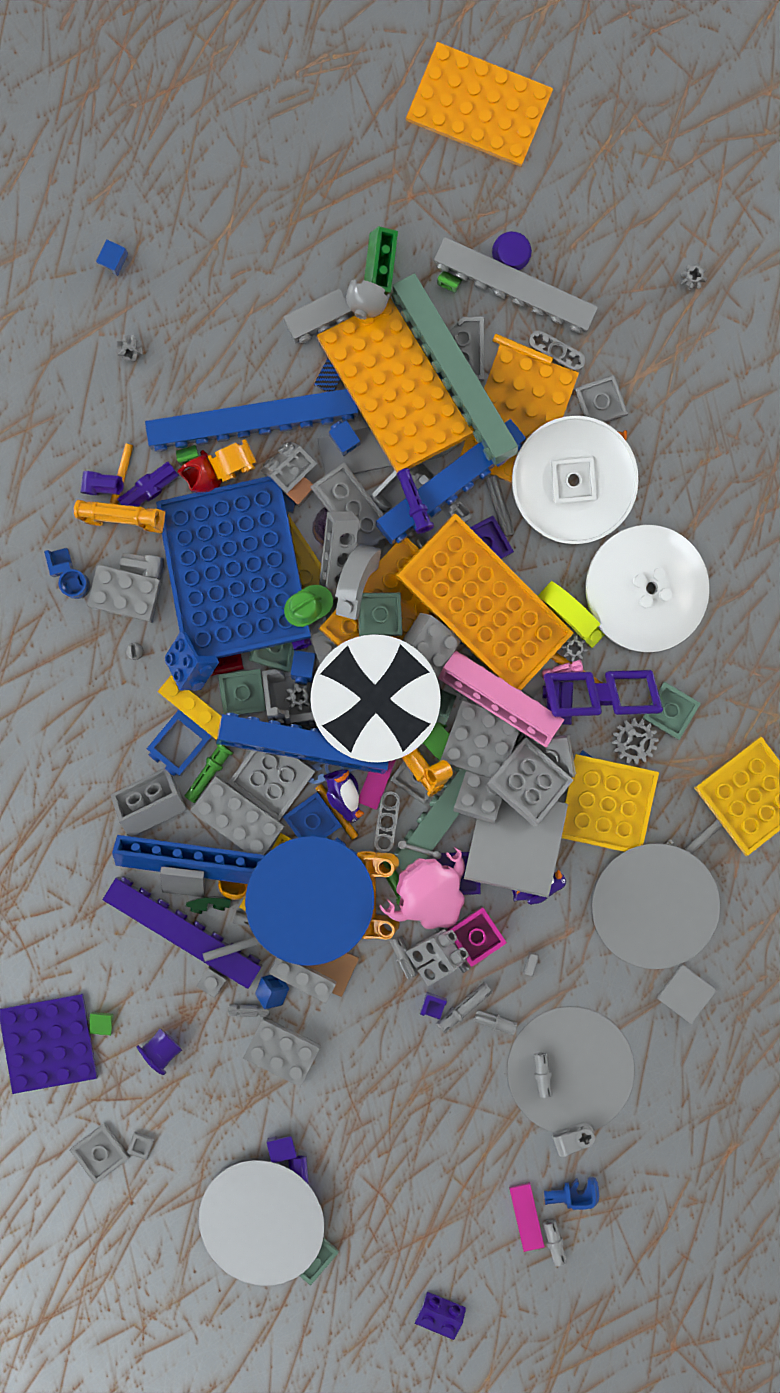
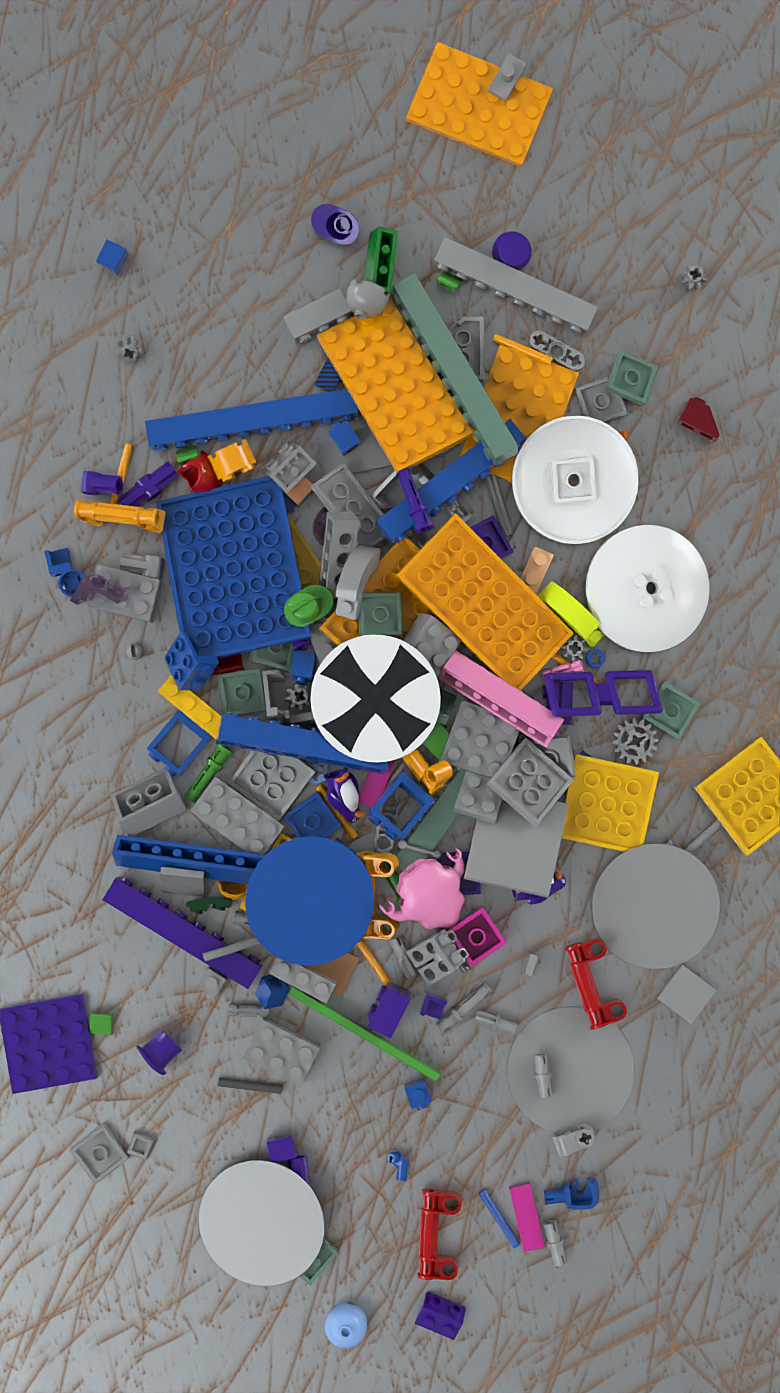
none -> clear purple bracket [70,574,129,605]
none -> dark grey bar [218,1078,283,1094]
none -> bright green tile [289,986,440,1081]
none -> dark purple piece [311,204,360,245]
none -> light blue cylinder [325,1303,367,1349]
none -> light orange bar [356,939,393,986]
none -> blue window [366,772,435,841]
none -> dark purple brick [366,981,411,1038]
none -> blue arm [387,1150,408,1181]
none -> blue brick [404,1078,432,1110]
none -> red piece [417,1189,462,1280]
none -> blue bar [478,1189,520,1249]
none -> light grey tile [488,53,527,102]
none -> light nougat plate [520,546,554,594]
none -> red piece [564,938,627,1030]
none -> blue bush [585,649,605,668]
none -> sand green plate [605,350,658,406]
none -> dark red slope [677,397,719,442]

